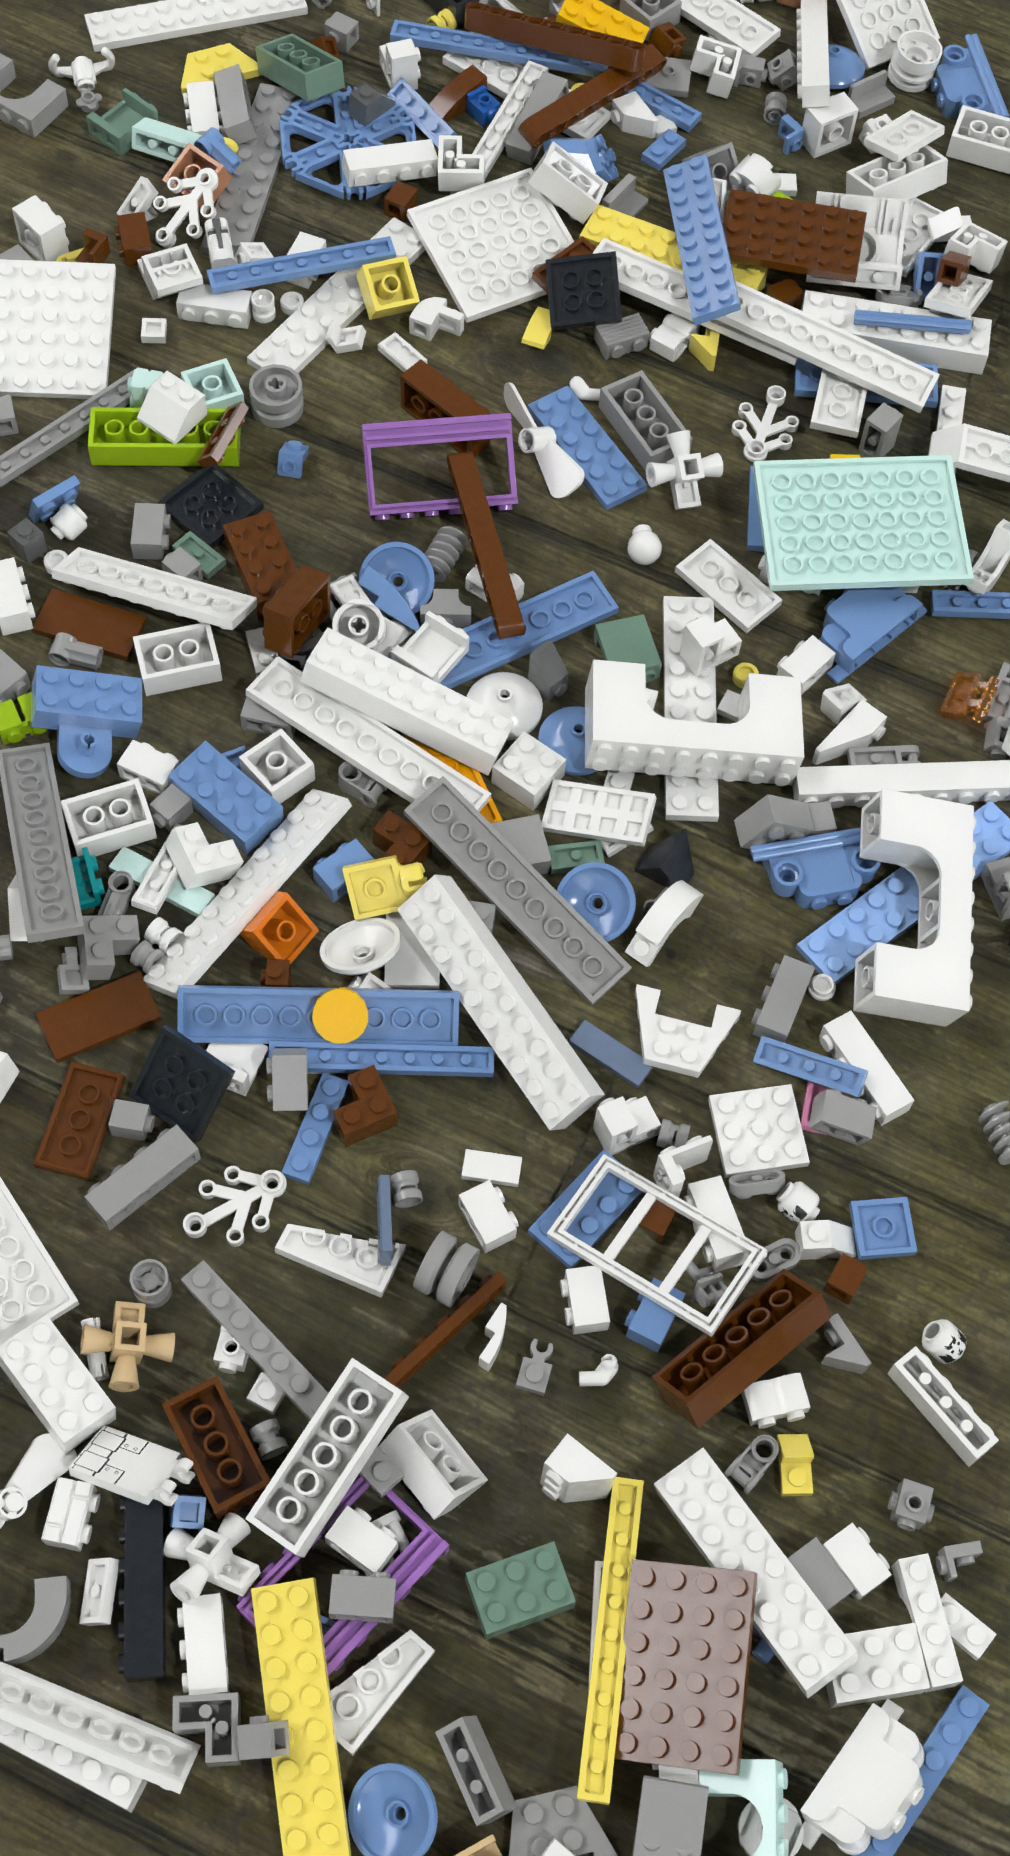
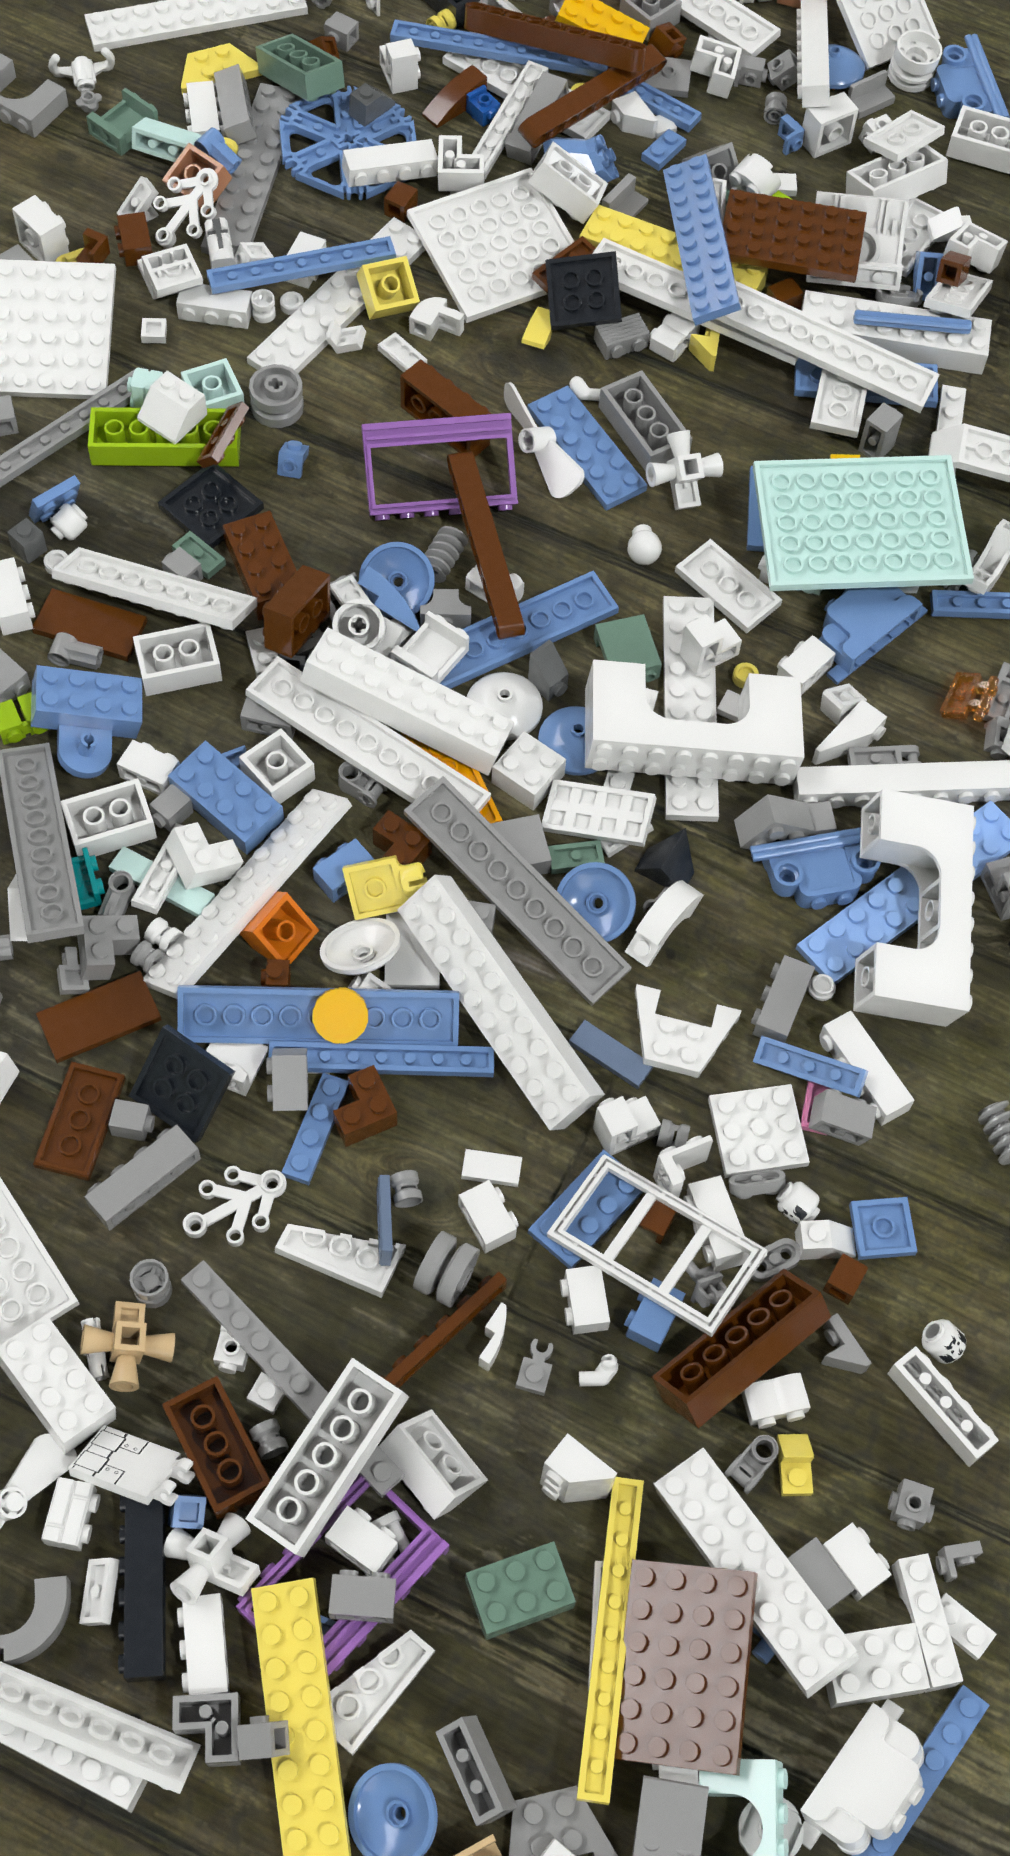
light grey brick [131,503,171,560] -> none
medium blue plate [387,77,458,148] -> none
white plant [731,385,799,462] -> none

